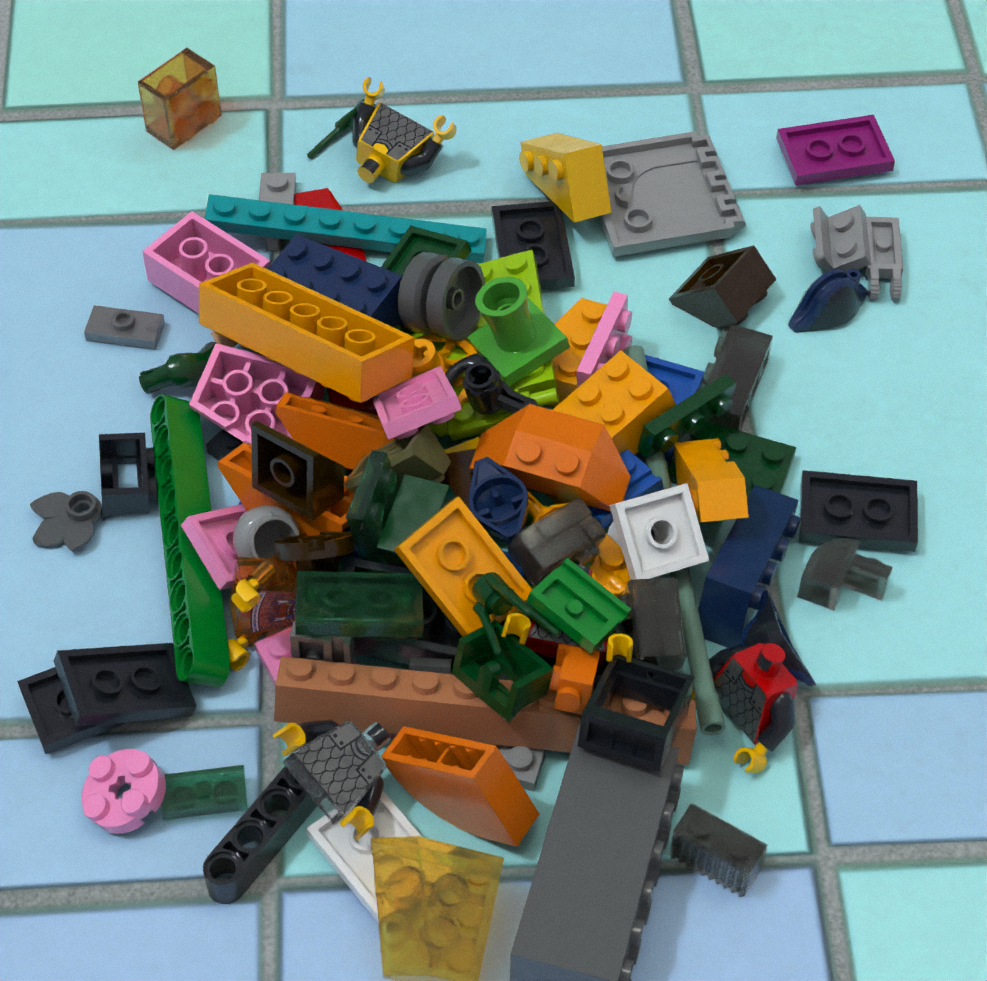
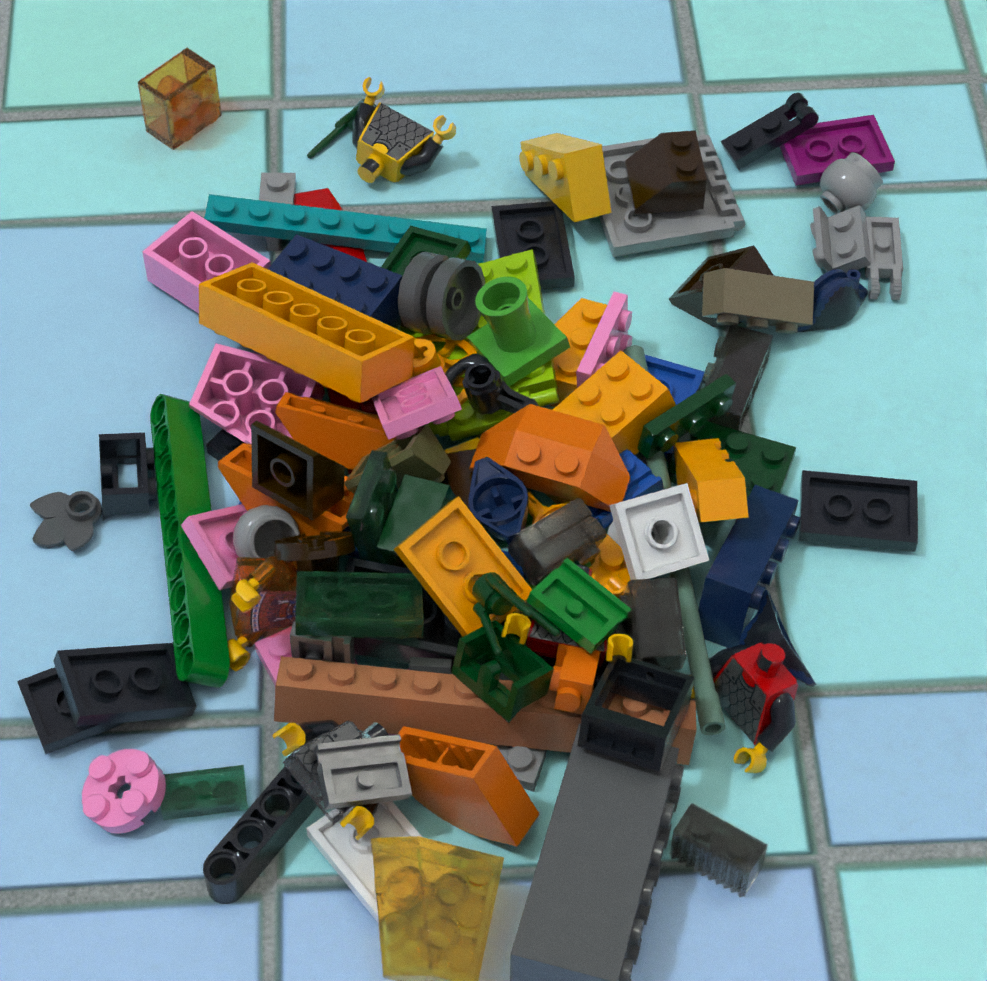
flat silver plate [84,305,165,349] -> none
dark green arm [139,331,238,394] -> none
clear smoke brick [797,539,893,611] -> none
none -> flat silver plate [313,734,412,810]
none -> dark brown slope [625,130,707,214]
none -> dark tan brick [702,268,814,334]
none -> black plate [721,93,819,170]
none -> light grey piece [820,152,883,214]

